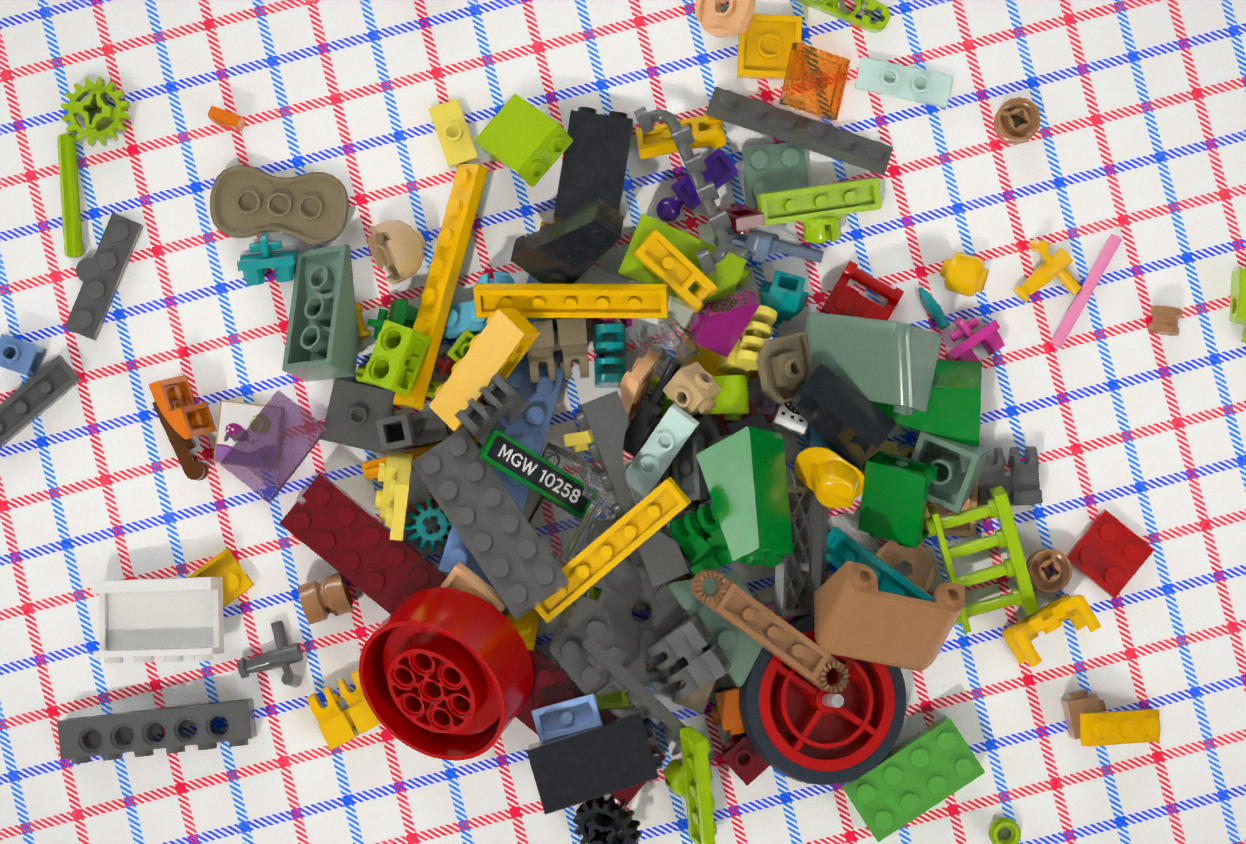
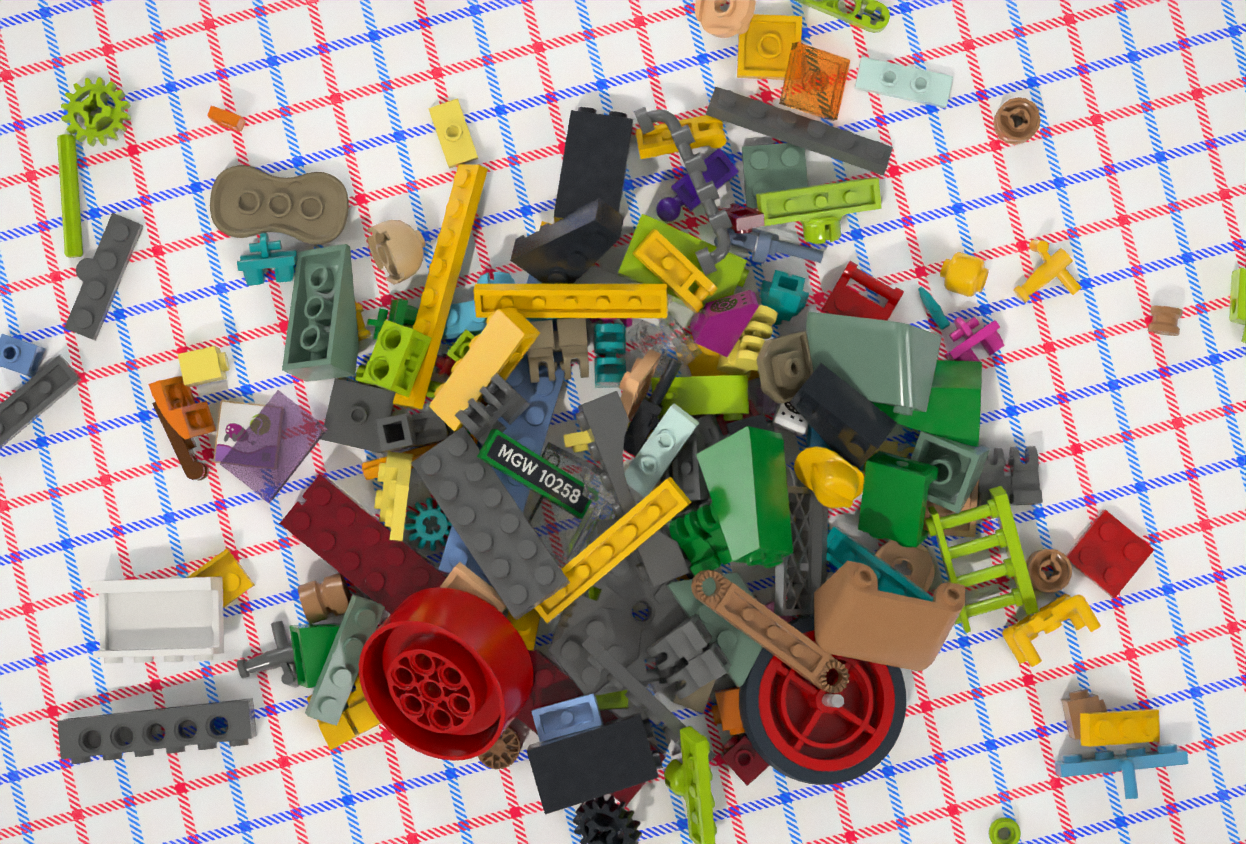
lime panel [474,94,573,187] -> none
tan brick [663,362,722,416] -> none
bright green brick [840,715,986,842] -> none
bright pink bar [1050,234,1122,349] -> none
none -> light yellow brick [178,346,230,387]
none -> green torso [289,623,341,688]
none -> sand green plate [305,594,385,726]
none -> medium nougat wheel [478,725,521,770]
none -> dark azure plate [1054,744,1189,799]

